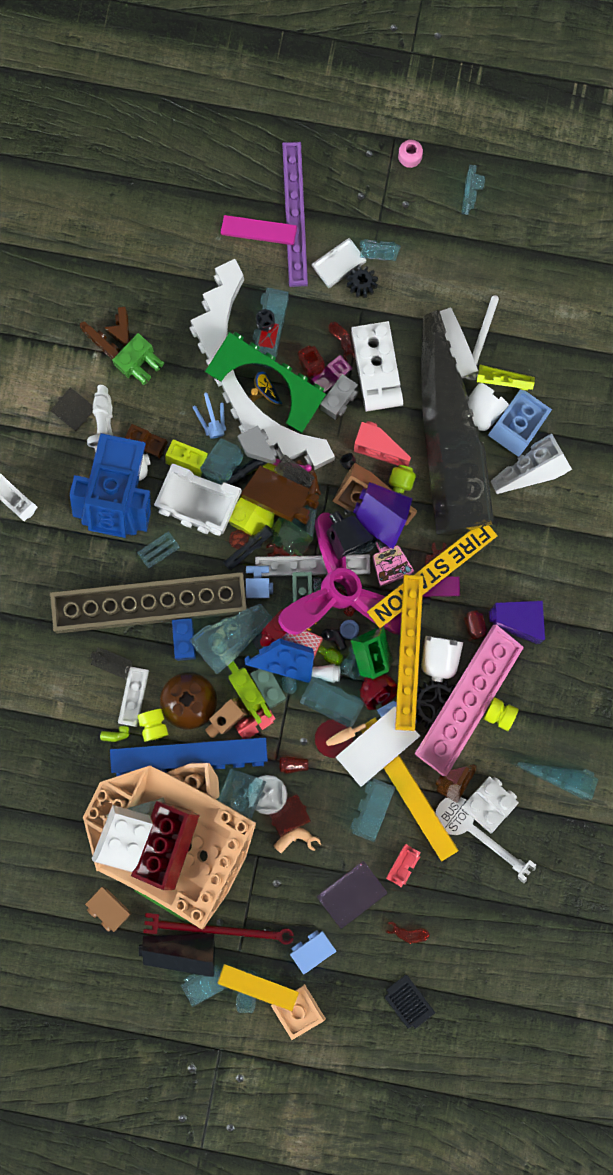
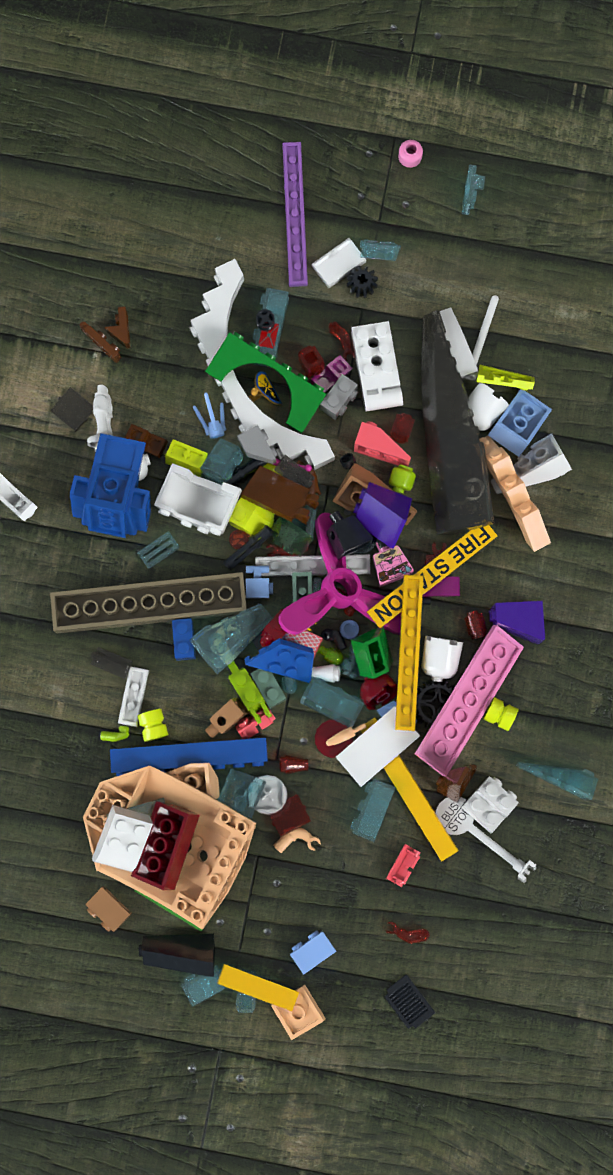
bright green brick [112,333,164,385] -> none
dark red hinge [143,913,294,945] -> none
reddish brown piece [160,672,217,730] -> none
dark pink tile [221,215,297,245] -> none
clear purple piece [317,861,387,929] -> none
none -> clear red brick [390,413,415,444]
none -> light nougat arch [472,435,551,552]

